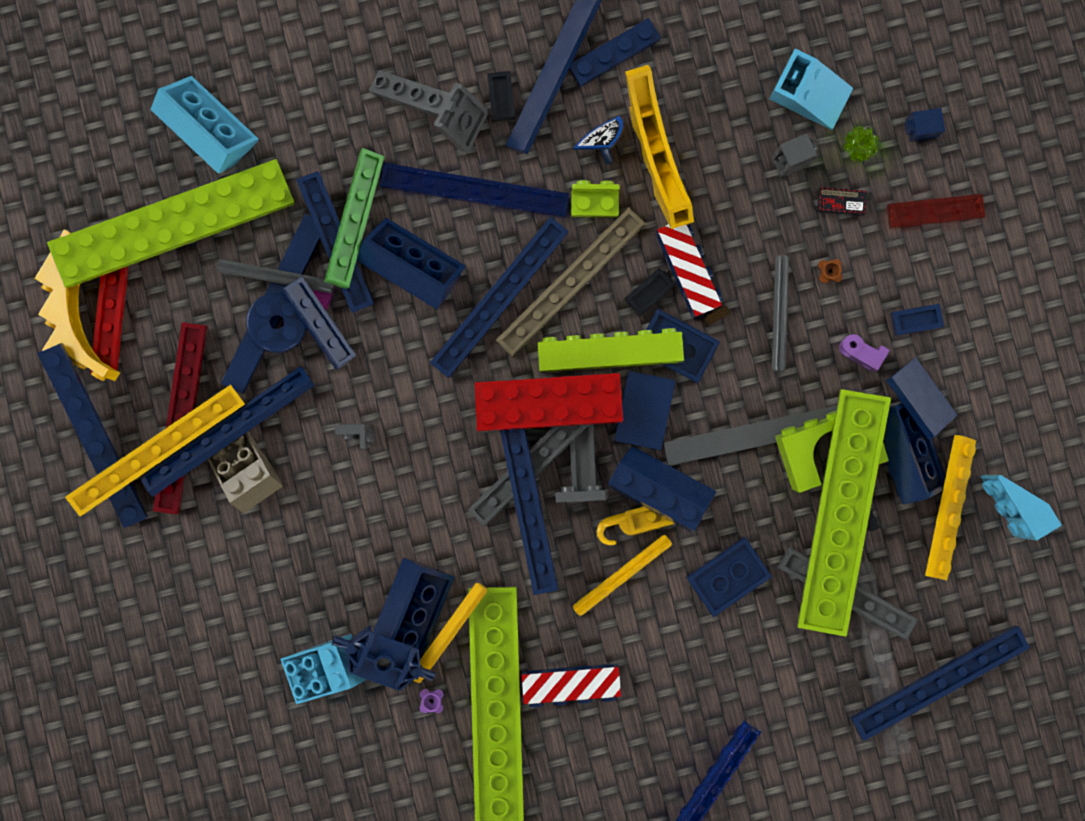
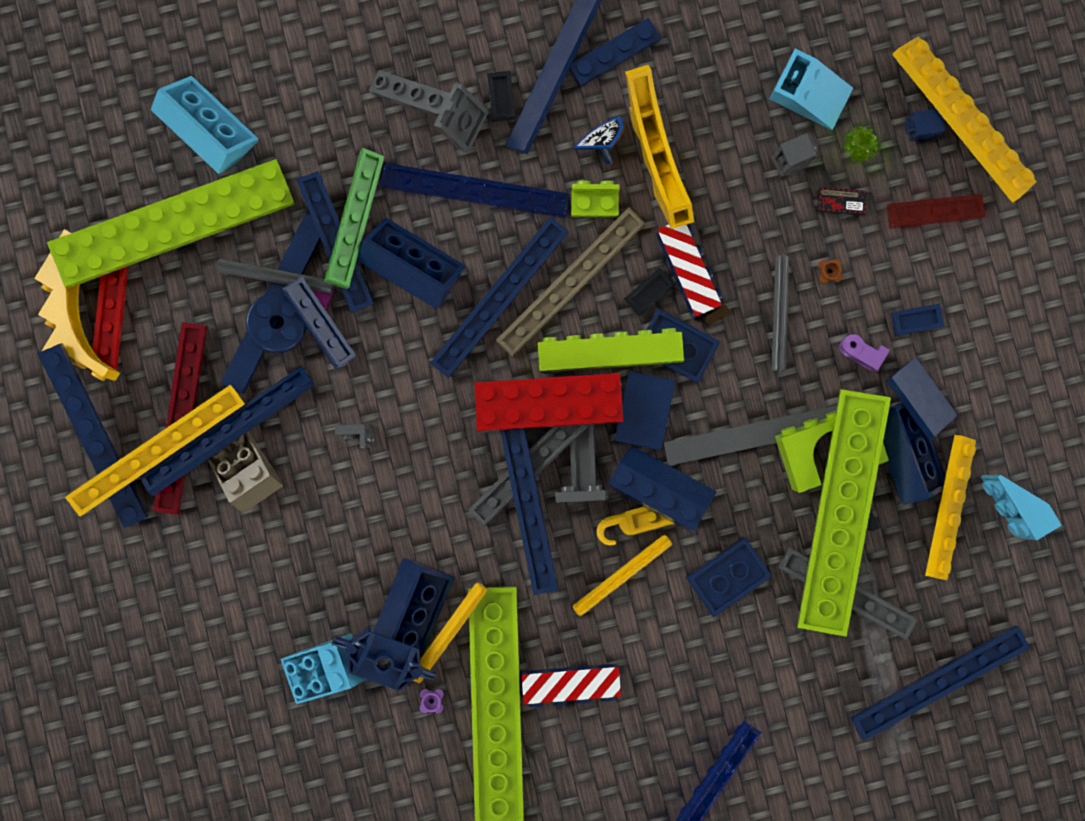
none -> yellow plate [892,36,1037,203]

